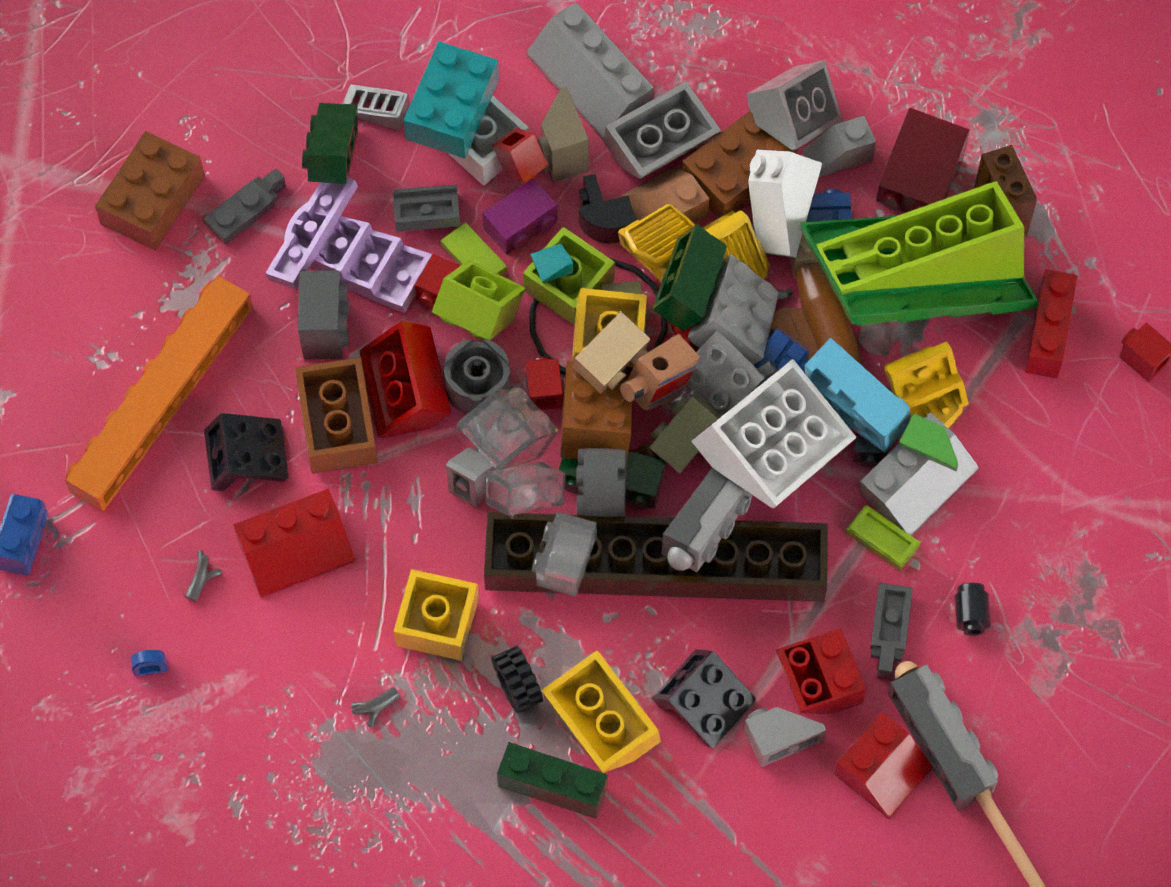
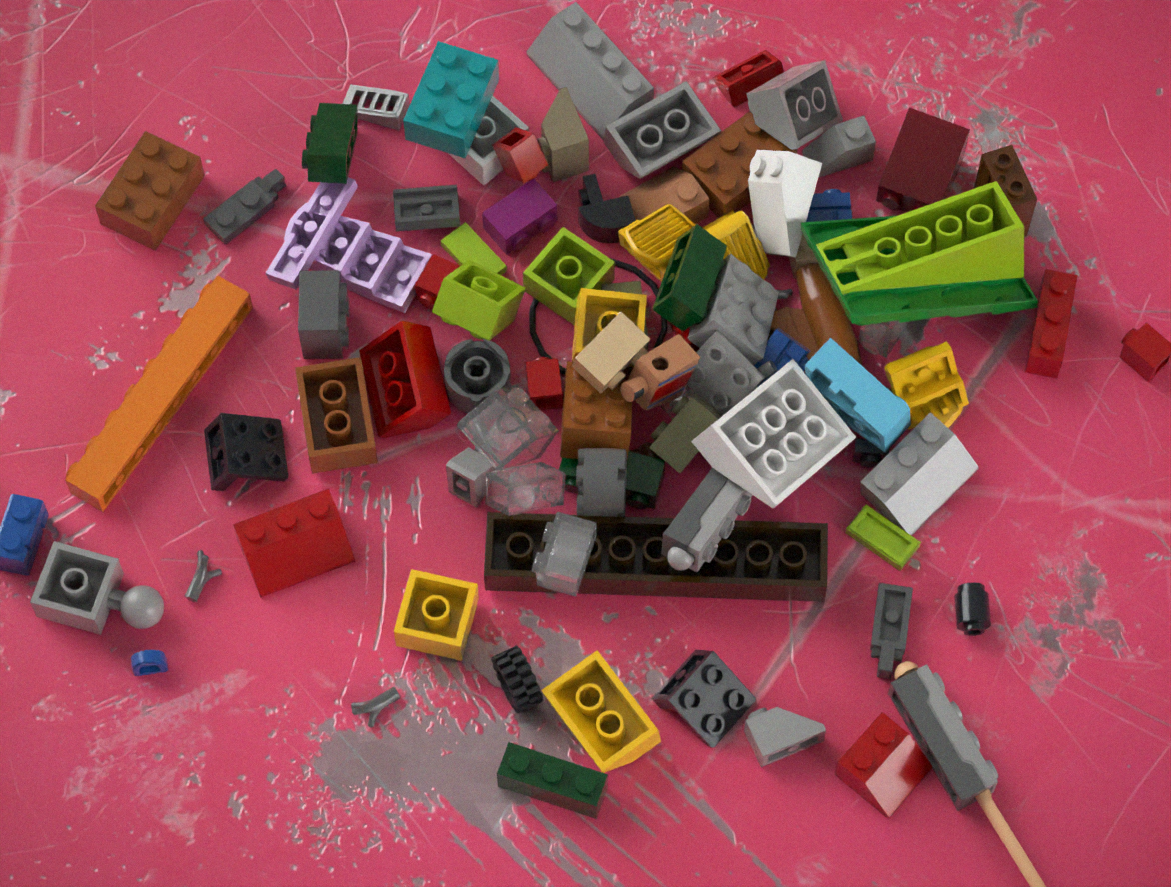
teal slope [531,244,573,284] -> none
red slope [776,628,866,714] -> none
bright green tile [899,413,959,471] -> none
none -> light grey brick [30,541,164,635]
none -> red slope [713,50,784,107]

